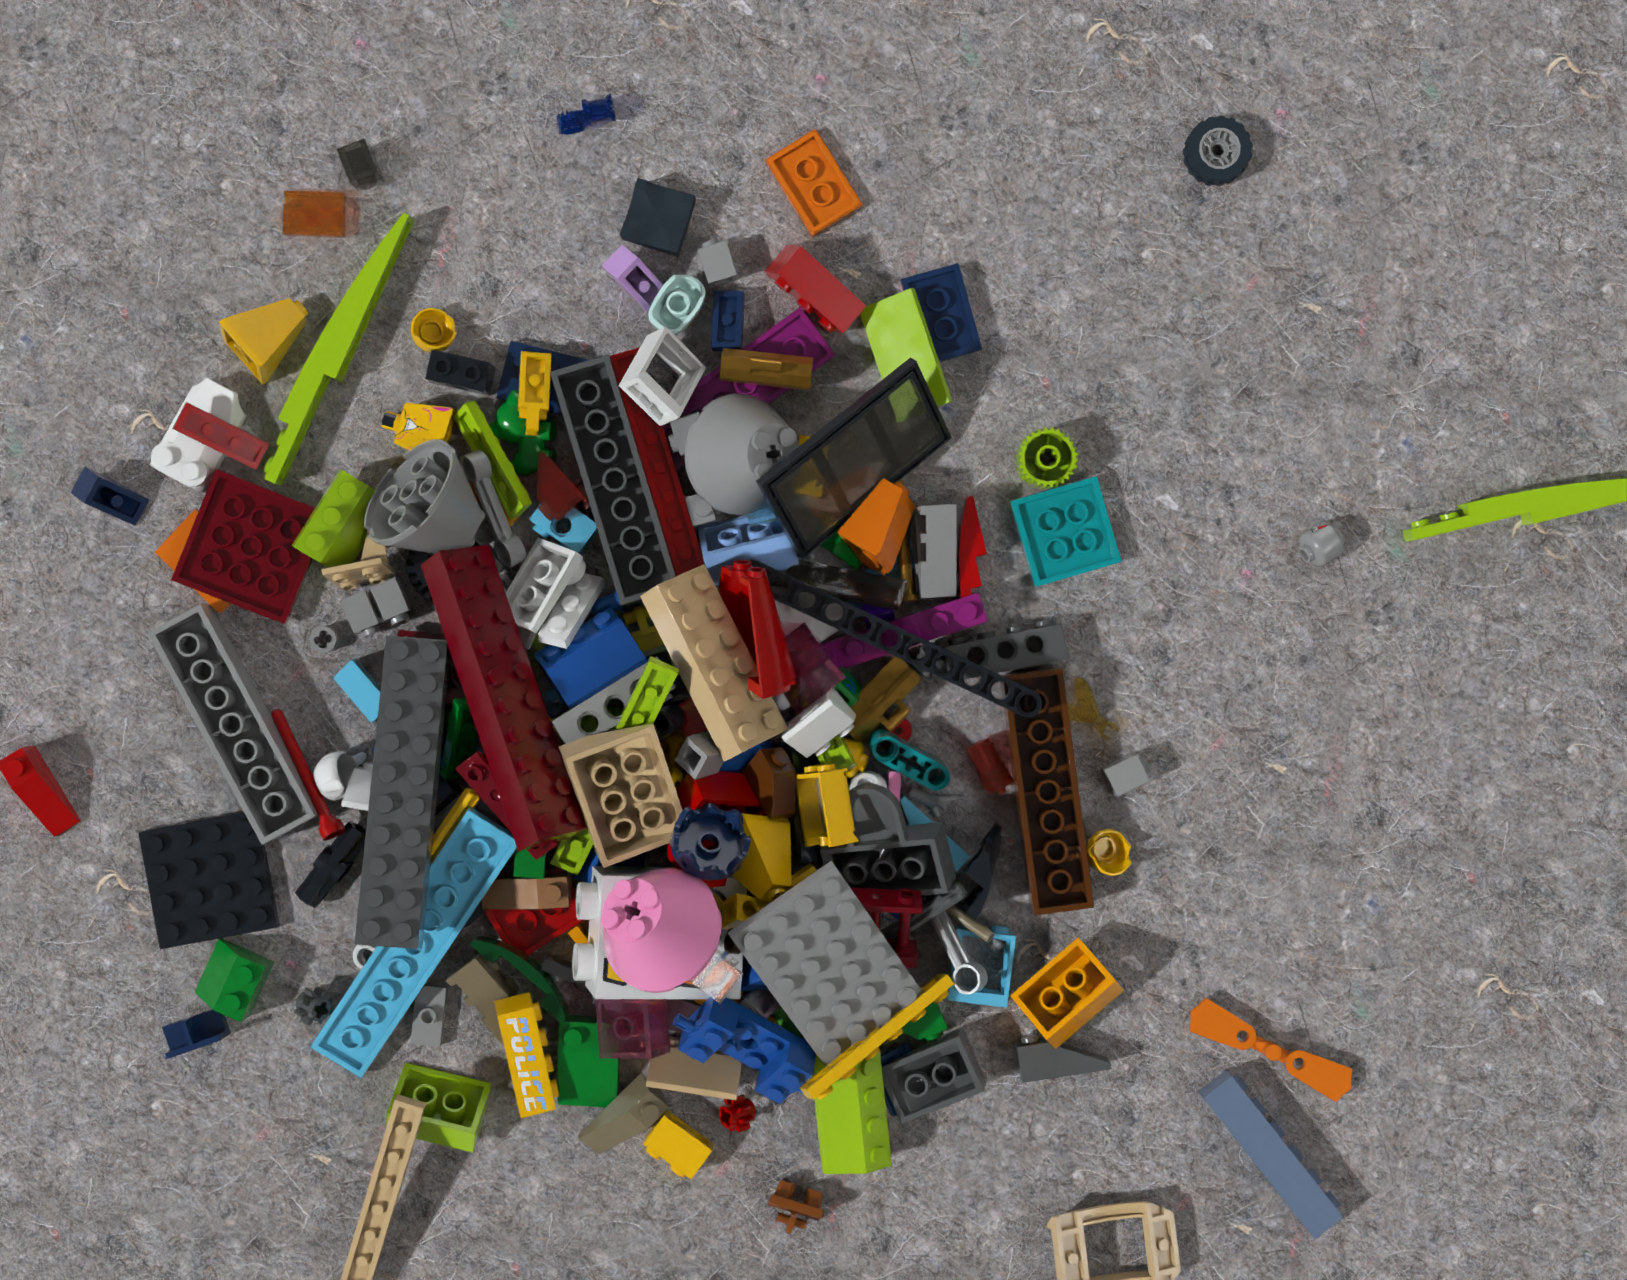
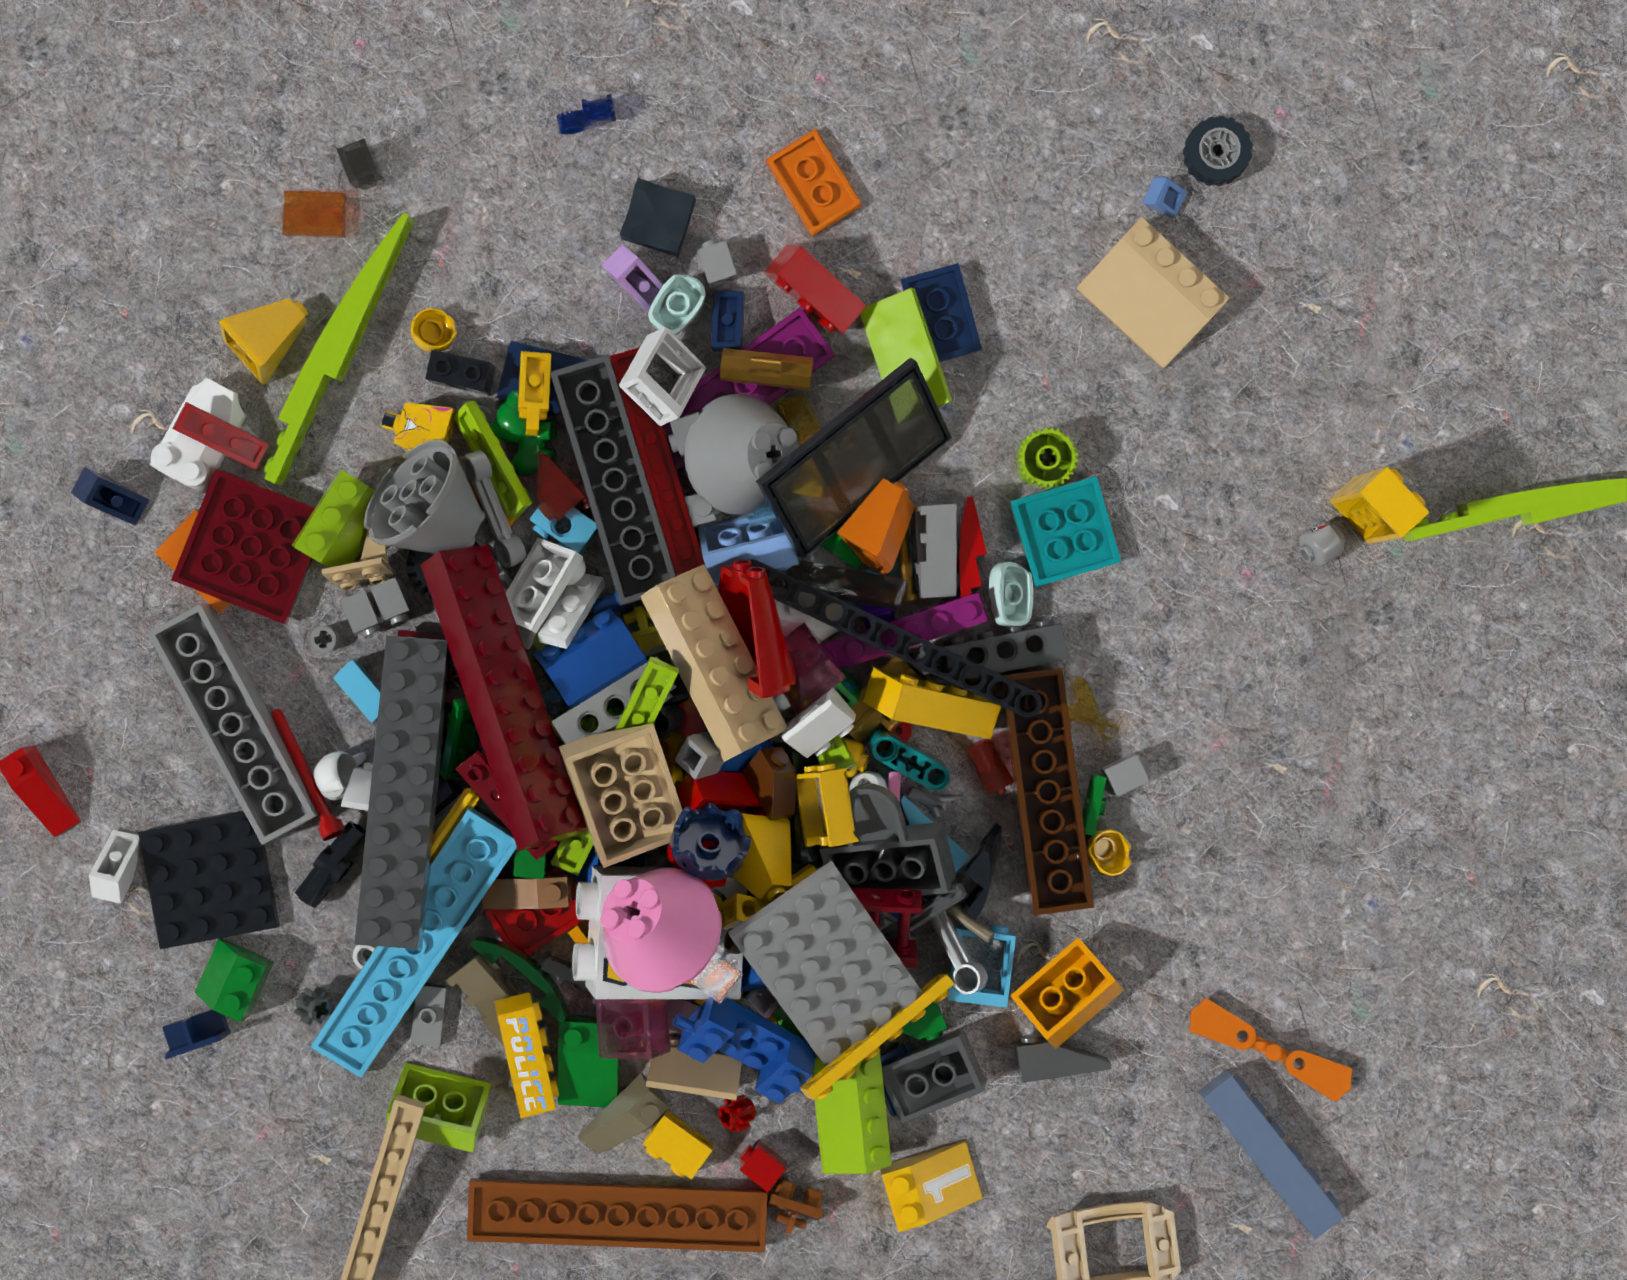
none -> white slope [89,830,141,904]
none -> dark orange plate [467,1178,768,1252]
none -> red brick [739,1140,787,1192]
none -> clear yellow plate [777,395,830,451]
none -> yellow wedge [863,667,1001,739]
none -> yellow slope [881,1140,983,1232]
none -> light aqua piece [989,562,1033,626]
none -> tan slope [1076,216,1230,369]
none -> green plate [1082,774,1107,836]
none -> medium blue slope [1143,177,1188,218]
none -> yellow brick [1328,466,1430,544]

